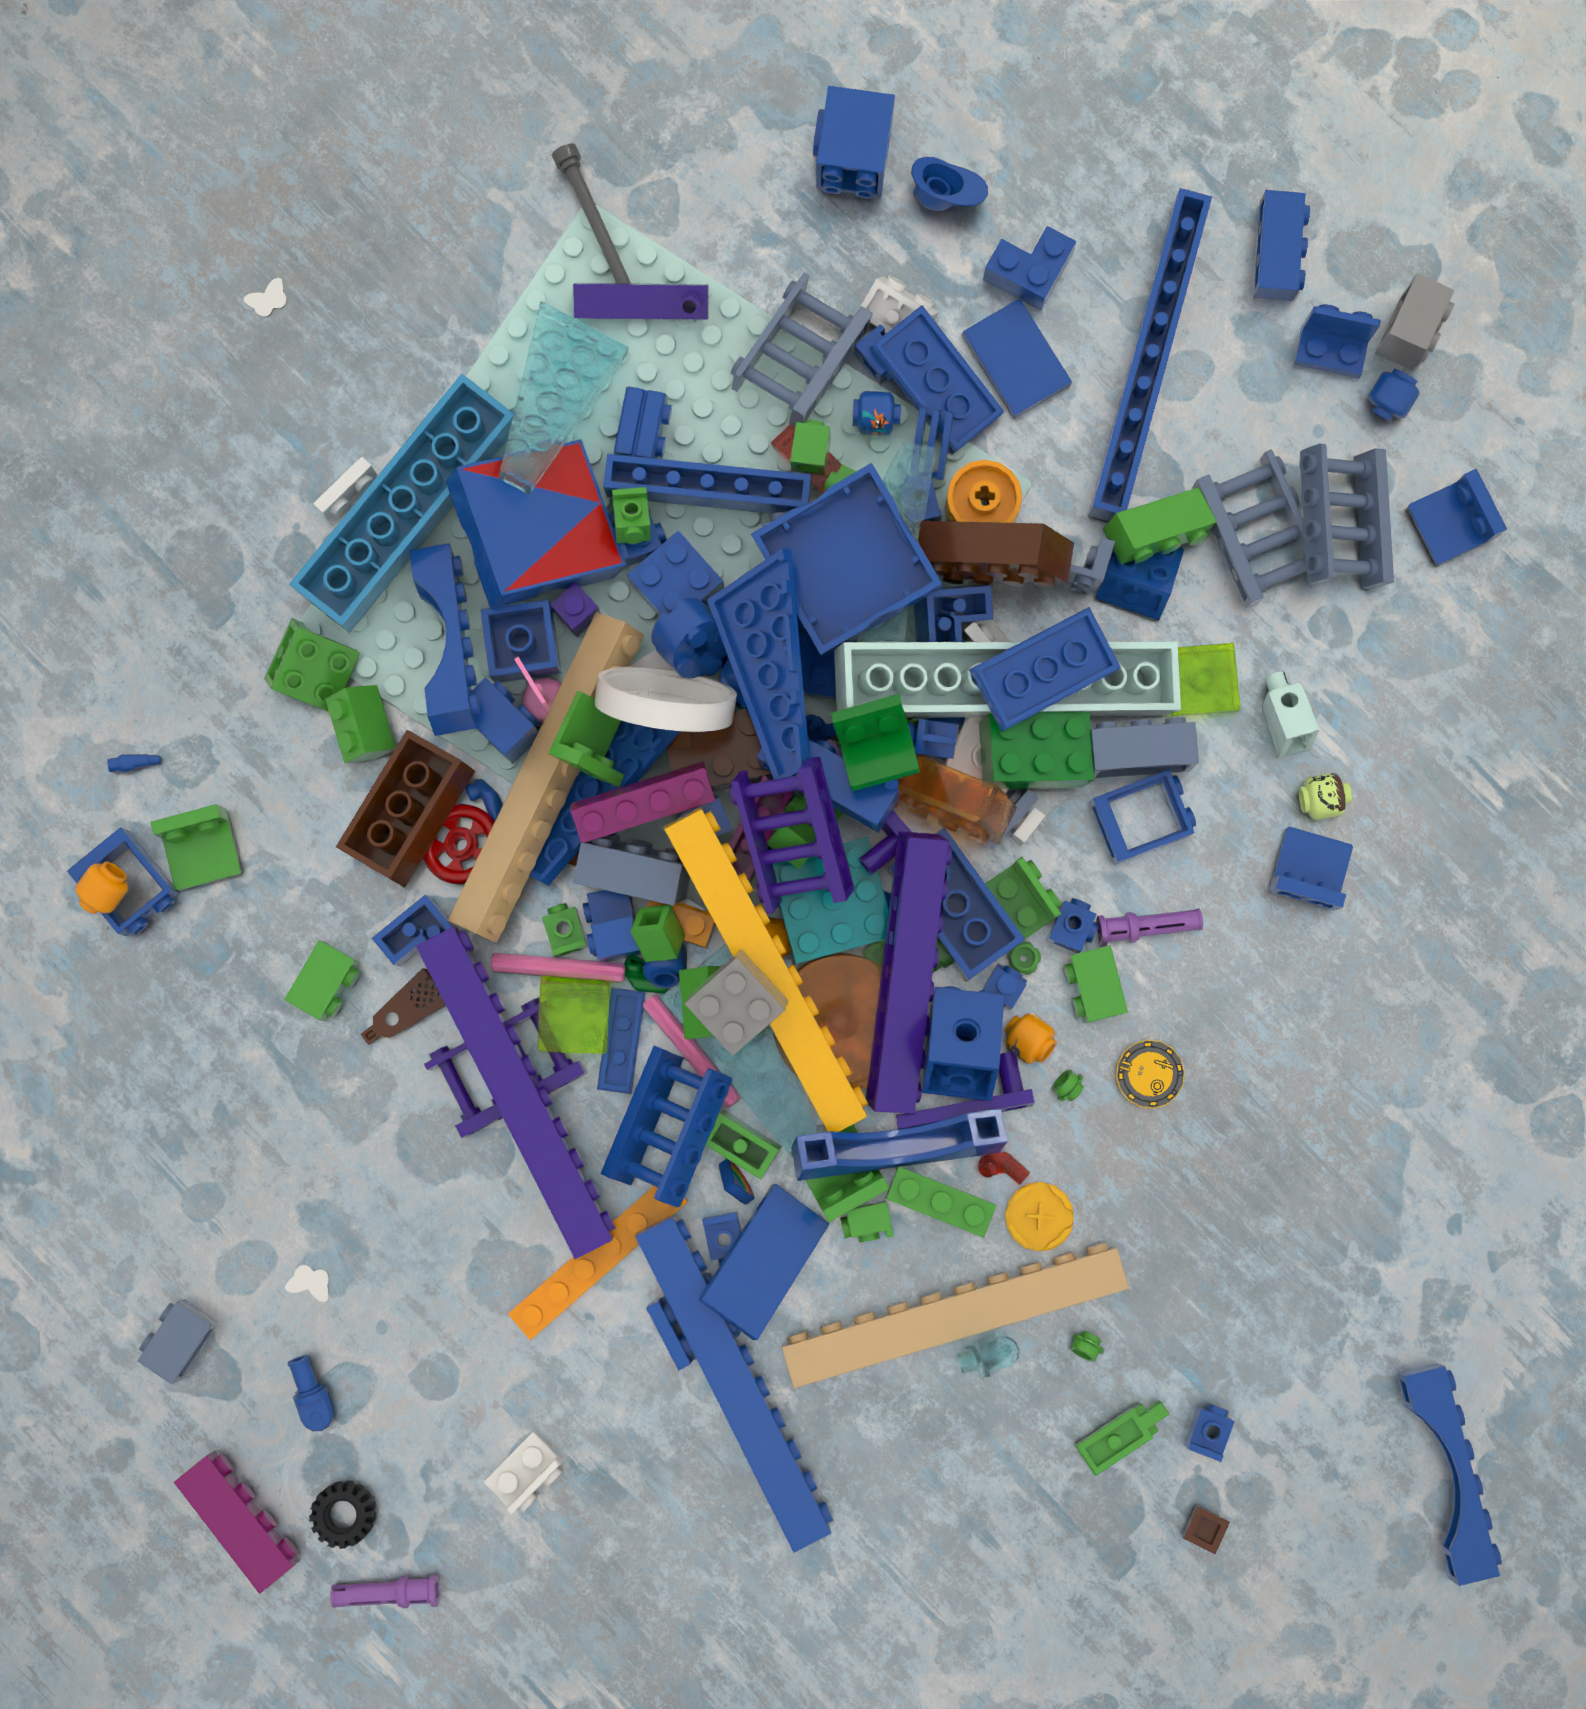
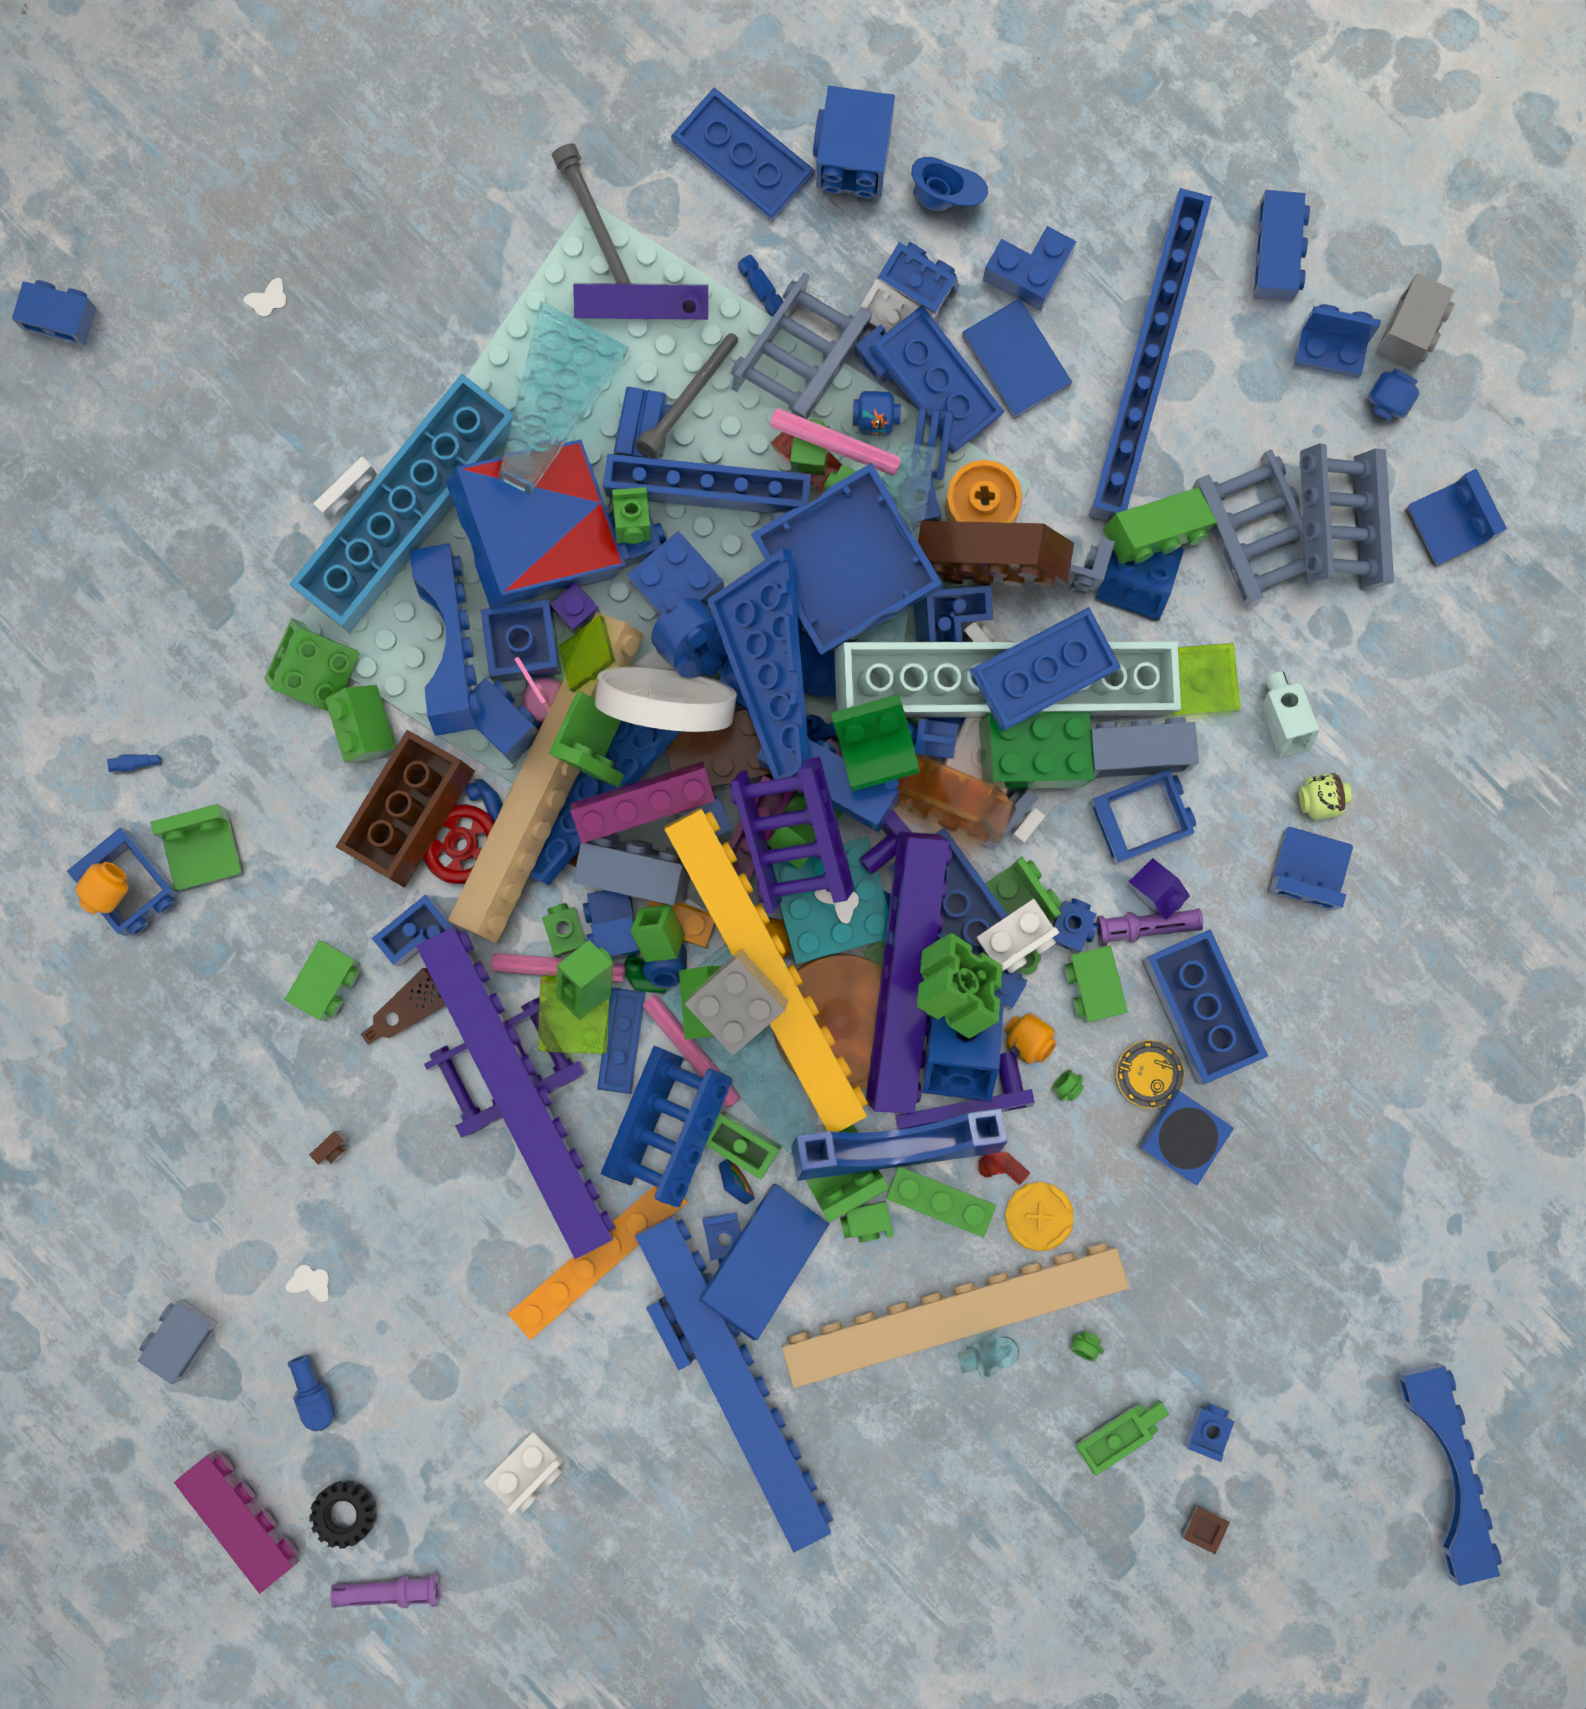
none -> blue brick [12,280,96,345]
none -> reddish brown plate [309,1130,350,1165]
none -> bright green brick [556,940,613,1020]
none -> clear neon green piece [559,615,616,693]
none -> dark grey piece [635,333,738,459]
none -> blue tile [671,87,815,223]
none -> blue axle [738,255,784,316]
none -> bright pink axle [770,408,901,475]
none -> white sticker [815,889,859,924]
none -> blue bracket [878,242,960,314]
none -> bright green brick [917,933,1003,1038]
none -> white bracket [976,899,1060,974]
none -> dark purple brick [1128,858,1190,920]
none -> tile [1139,1090,1234,1186]
none -> blue brick [1142,929,1268,1085]

